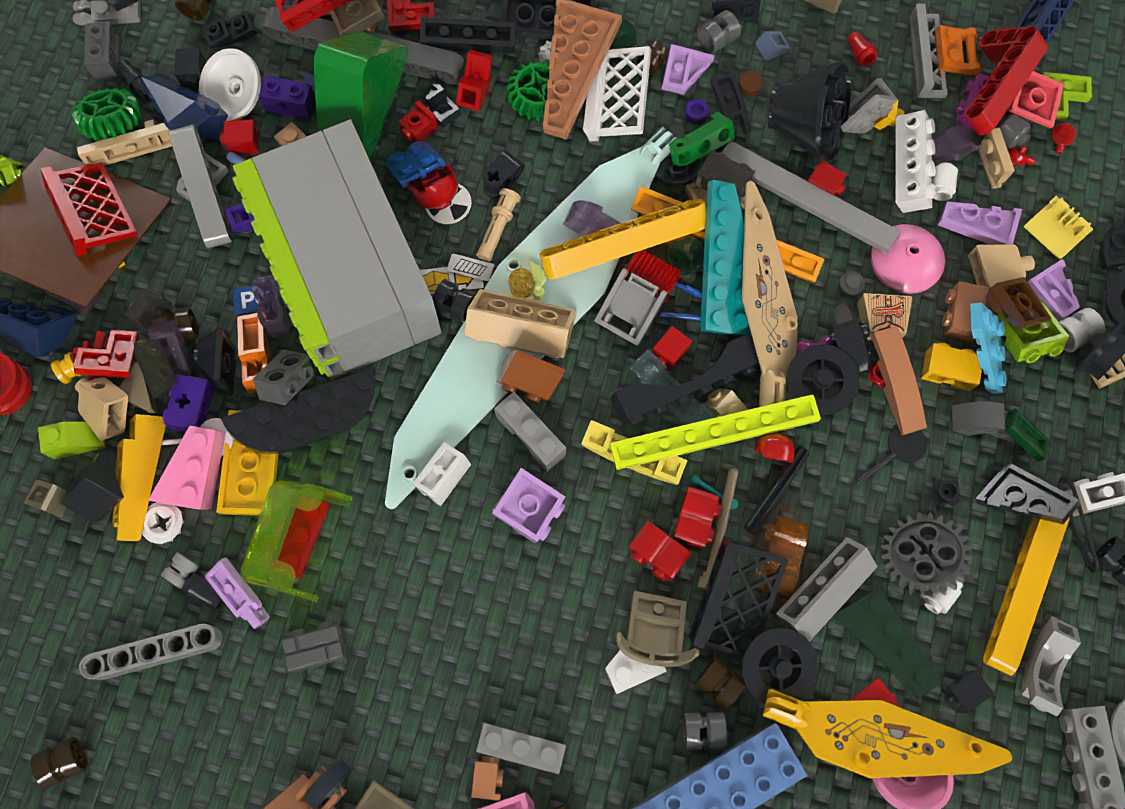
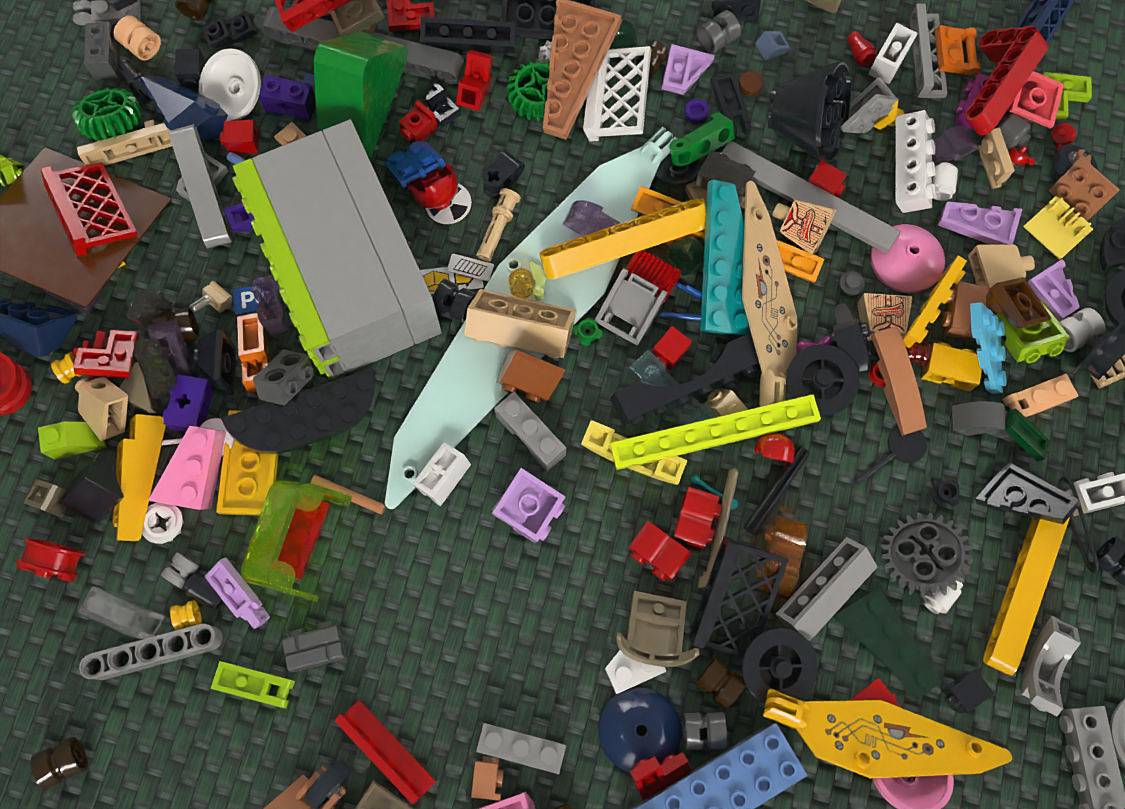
none -> red wheel [15,537,86,582]
none -> clear brick [78,586,165,639]
none -> light nougat wheel [114,15,161,60]
none -> yellow wheel [170,600,202,631]
none -> tan piece [189,281,232,313]
none -> lime plate [210,661,295,709]
none -> nougat bar [311,475,386,515]
none -> red fence [334,700,436,804]
none -> green plate [573,317,603,346]
none -> dark blue dish [598,688,681,773]
none -> red plate [630,752,691,800]
none -> tan torso [772,200,837,254]
none -> white brick [869,23,918,84]
none -> yellow wing [903,256,967,348]
none -> clear red wheel [905,342,931,367]
none -> light nougat plate [1002,374,1078,418]
none -> nougat plate [1049,144,1120,221]

